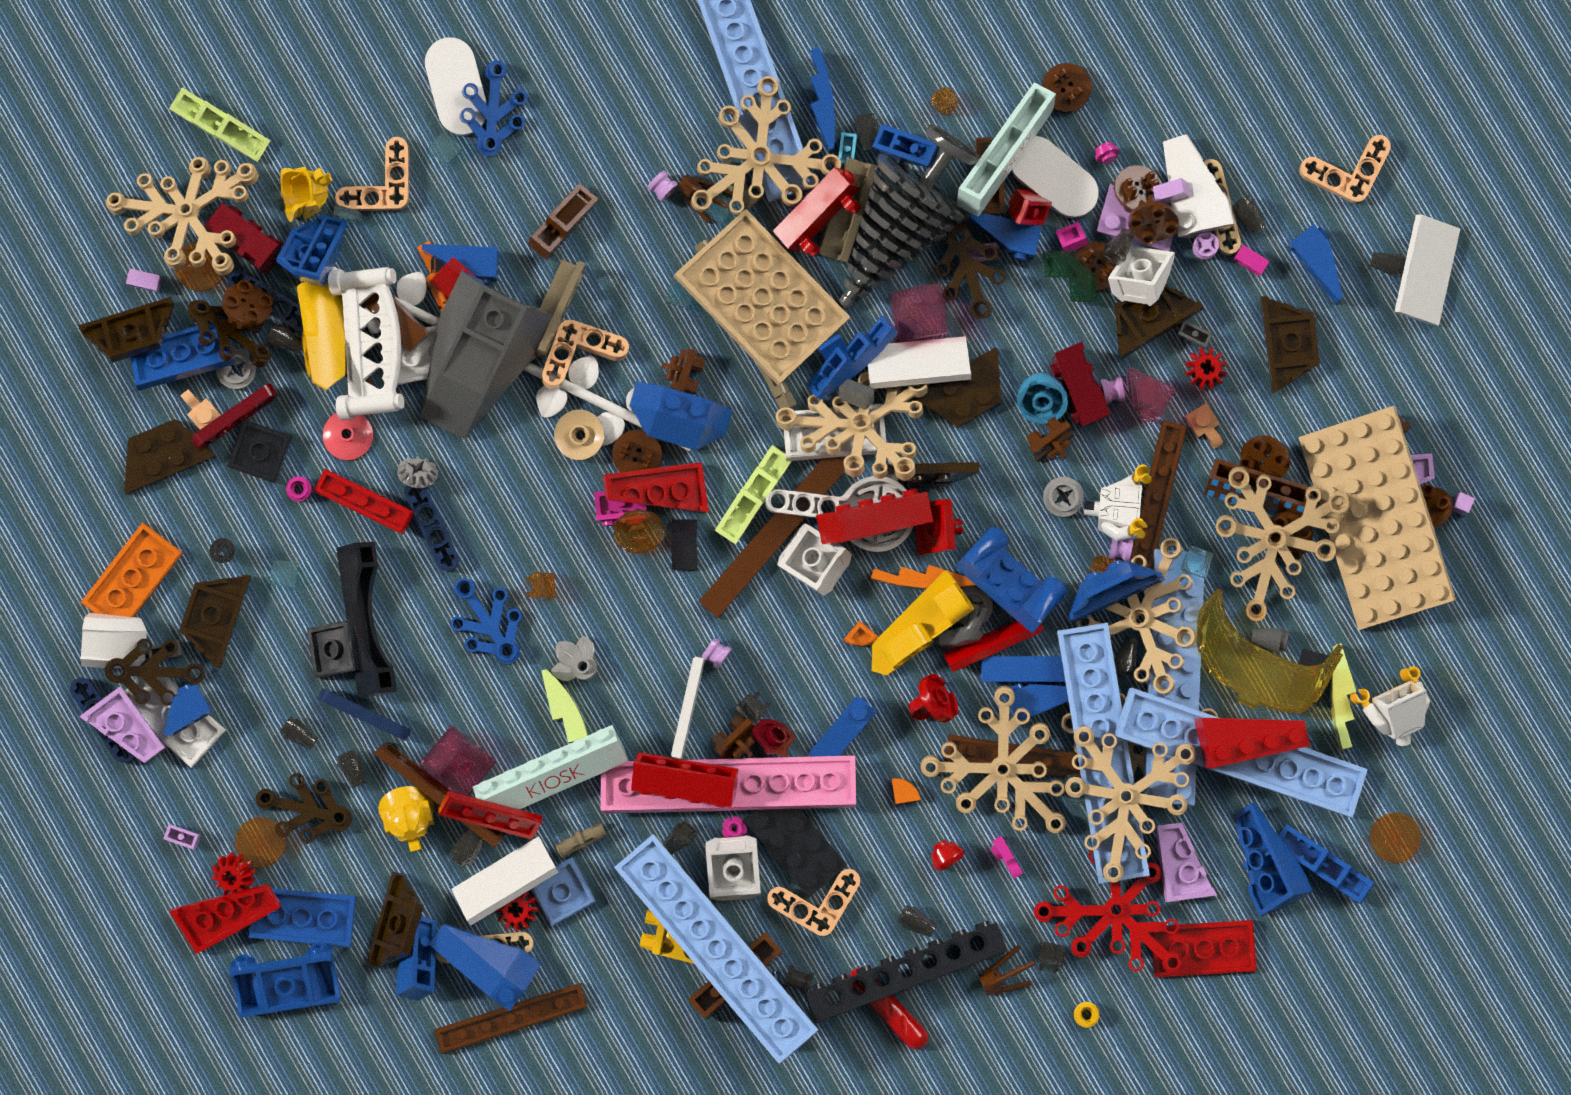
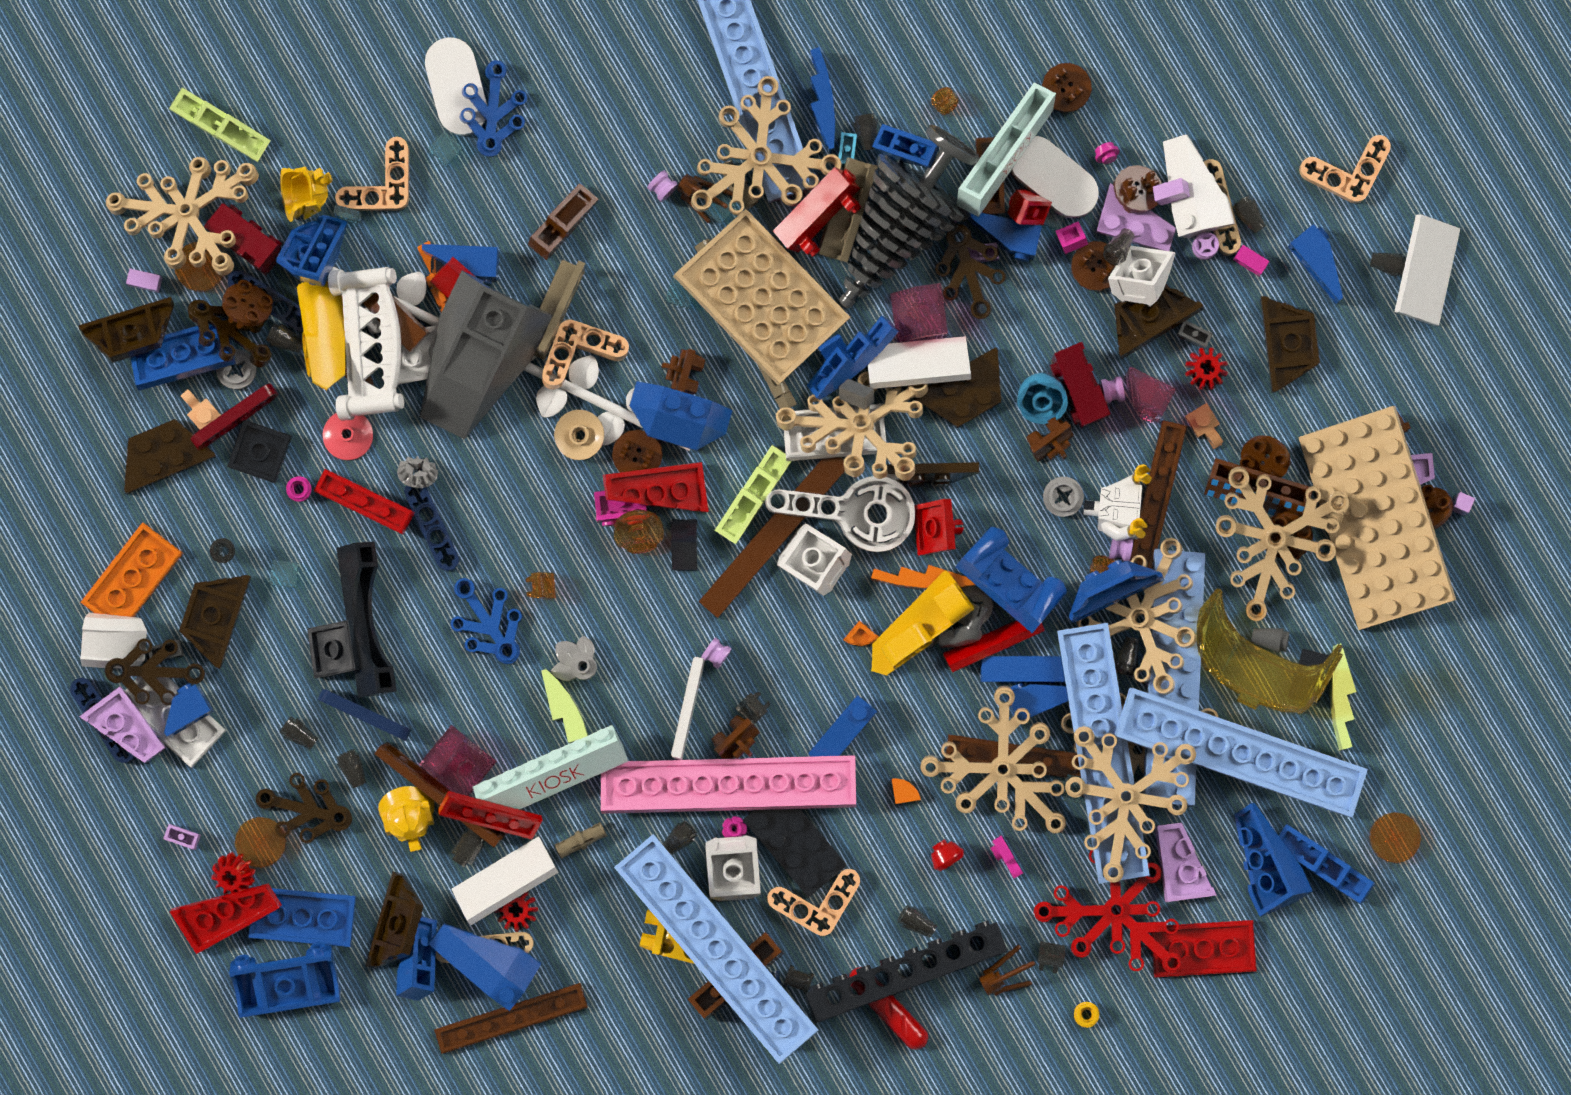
medium blue tile [532,857,597,926] -> none
red brick [631,752,739,808] -> none
dark red animal [752,719,795,757] -> none
red wedge [816,488,933,545] -> none
red tile [909,674,959,723] -> none
clear green tile [1043,250,1097,302] -> none
reddish brown plate [1128,196,1179,245] -> none
clear light blue tile [1181,545,1214,578] -> none
red wedge [1194,718,1310,768] -> none
white torso [1350,666,1430,746] -> none

